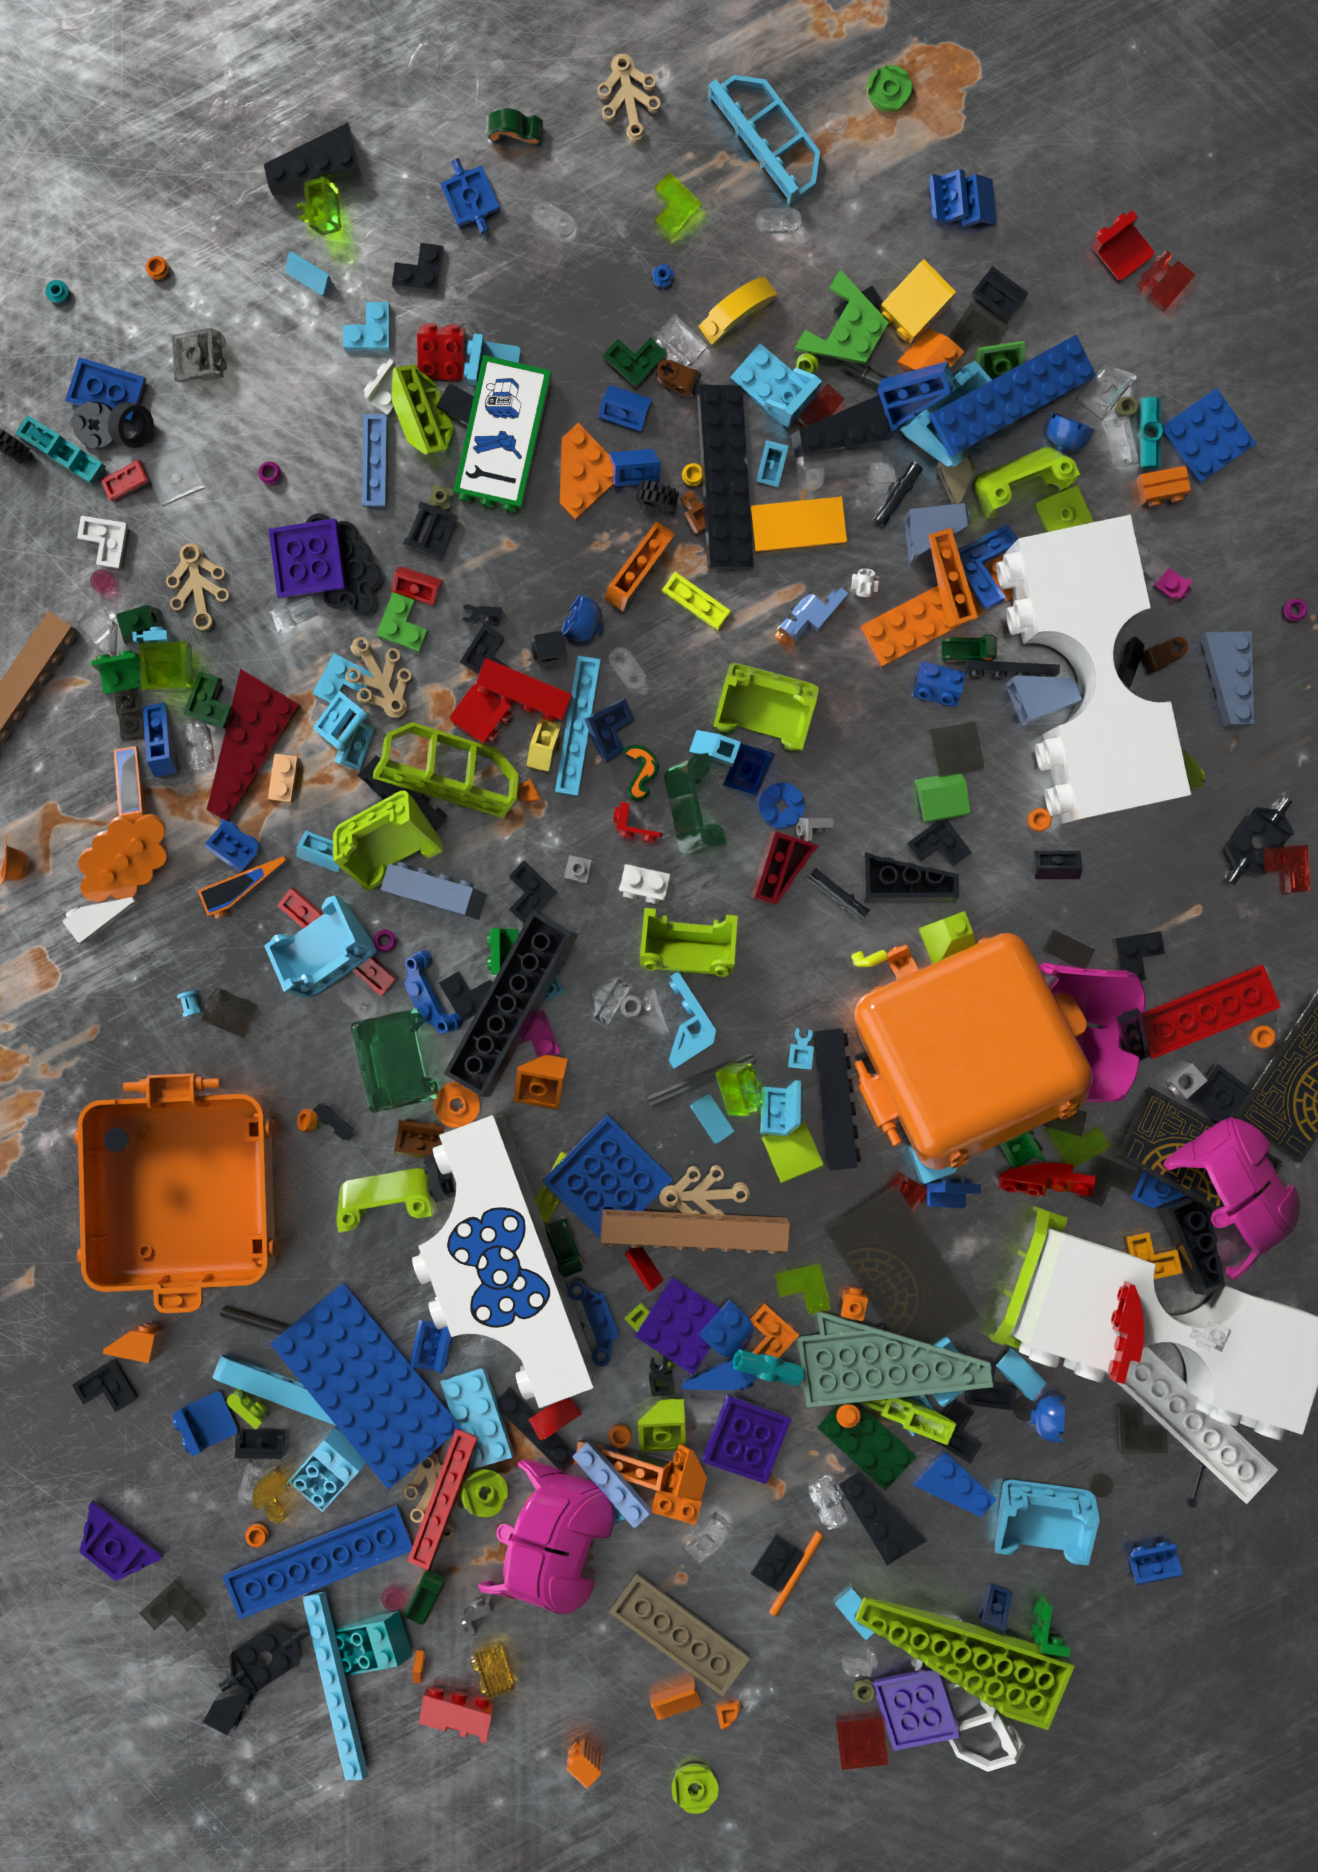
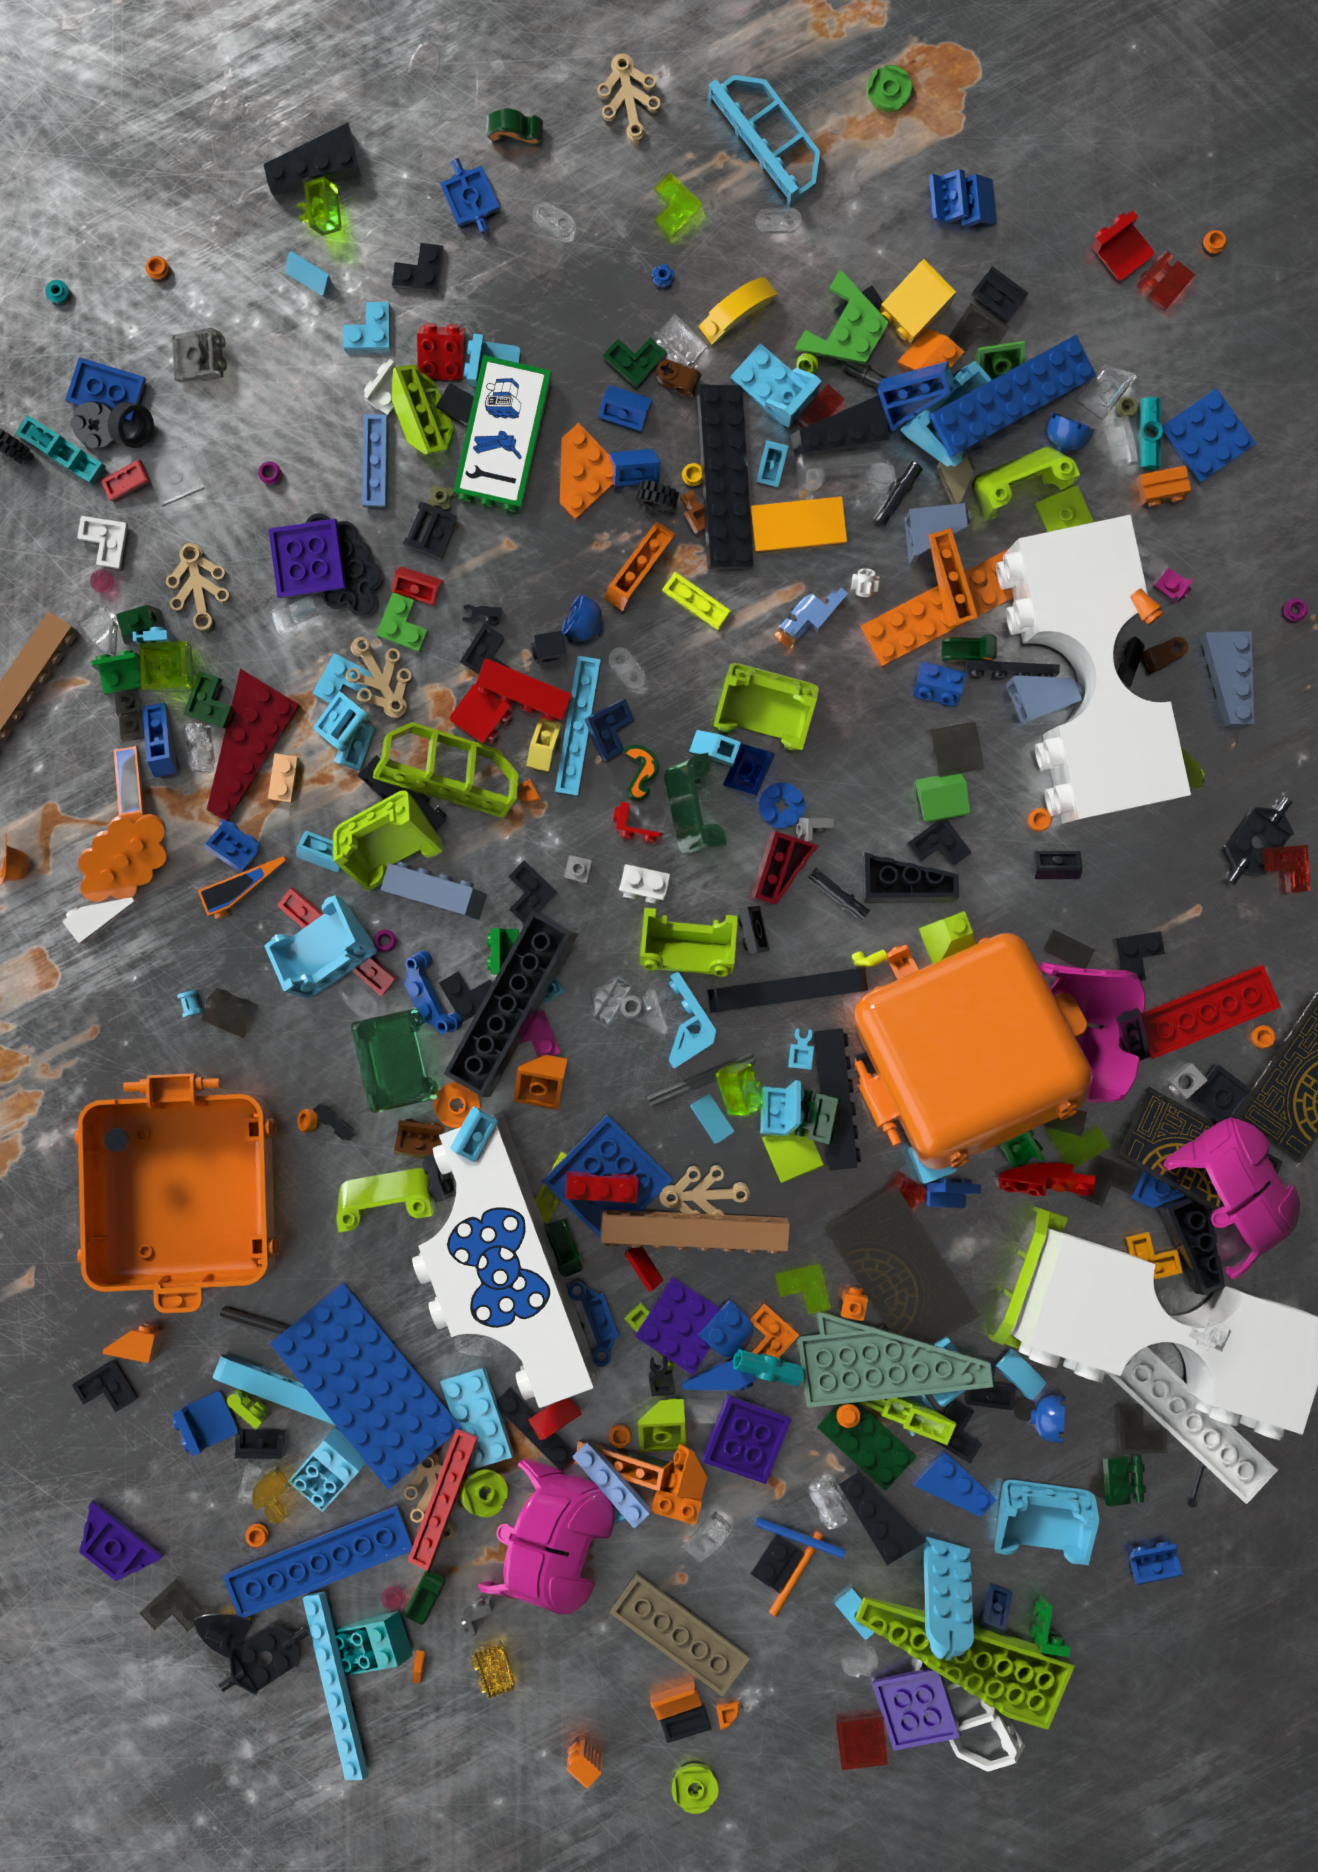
black slope [203,1688,254,1736] -> none
blue bracket [410,1320,453,1373] -> none
wedge [419,1687,495,1743] -> none
olive plate [853,1679,876,1703] -> none
blue plate [958,524,1018,612] -> none
red slope [1108,1281,1144,1384] -> none
none -> black shield [193,1613,253,1658]
none -> medium azure slope [450,1106,498,1162]
none -> red arch [564,1171,638,1203]
none -> black tile [660,1705,712,1743]
none -> black beam [707,968,868,1013]
none -> black plate [738,906,770,955]
none -> blue bar [755,1517,846,1559]
none -> dark green plate [795,1089,841,1144]
none -> medium azure plate [923,1537,974,1661]
none -> dark green plate [1103,1454,1146,1507]
none -> orange cone [1130,588,1164,625]
none -> orange plate [1203,230,1227,254]

